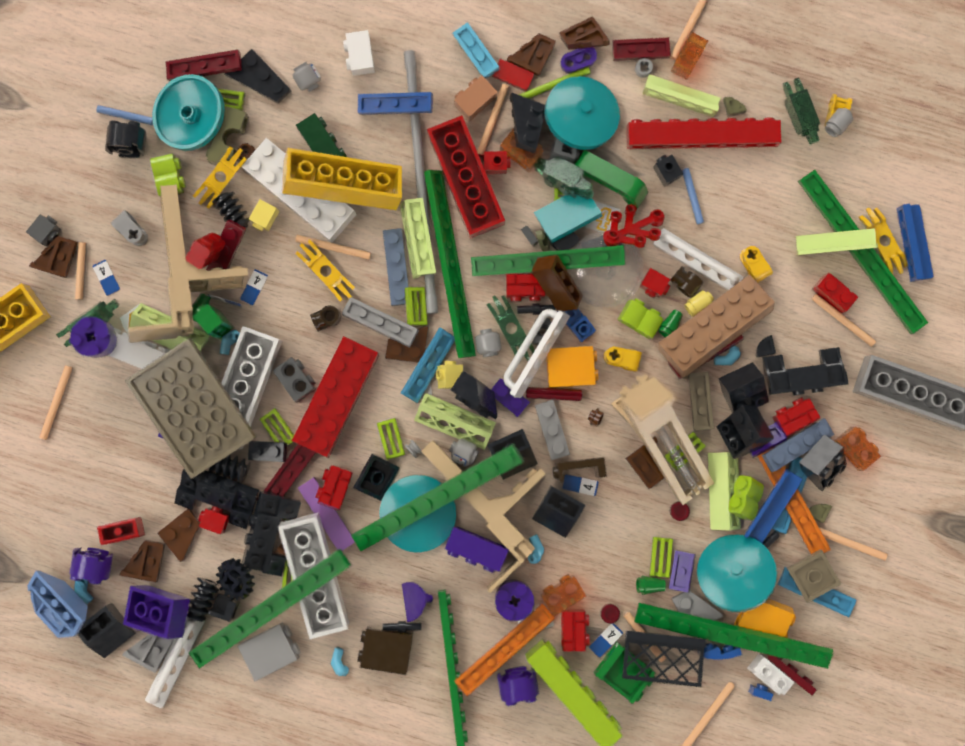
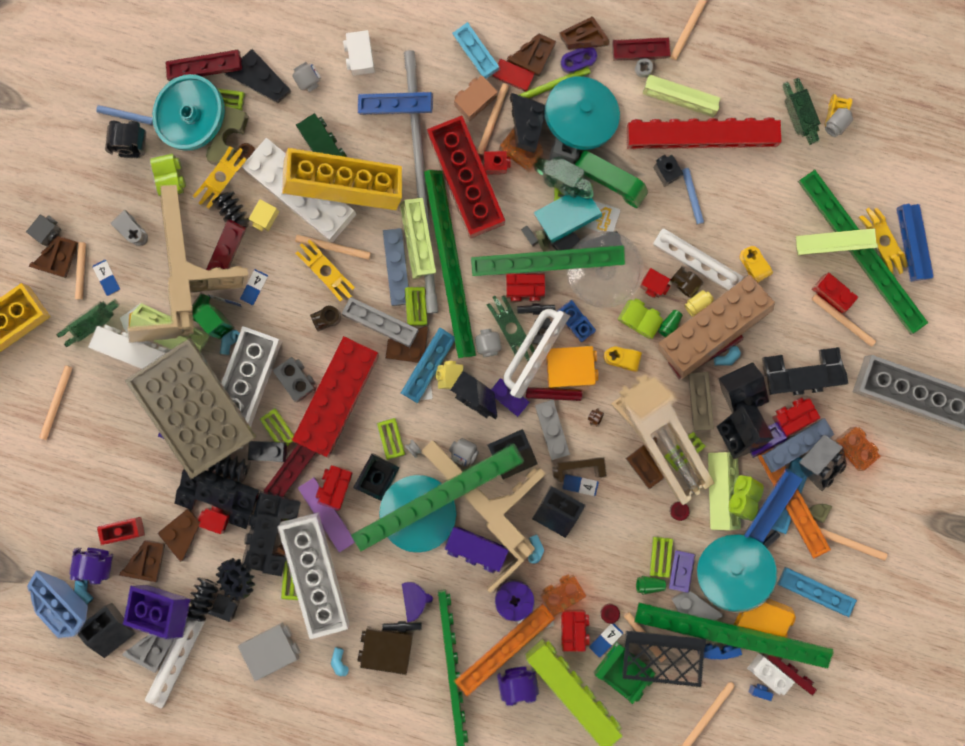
dark purple brick [70,317,117,358] -> none
red brick [185,233,226,269] -> none
green plate [188,549,351,669] -> none
yellowish green fence [414,393,496,450] -> none
reddish brown brick [531,255,583,311] -> none
red plant [603,204,665,248] -> none
clear orange brick [671,32,708,80] -> none
olive tile [723,97,747,117] -> none
black tile [756,335,776,358] -> none
dark tan plate [787,549,841,603] -> none

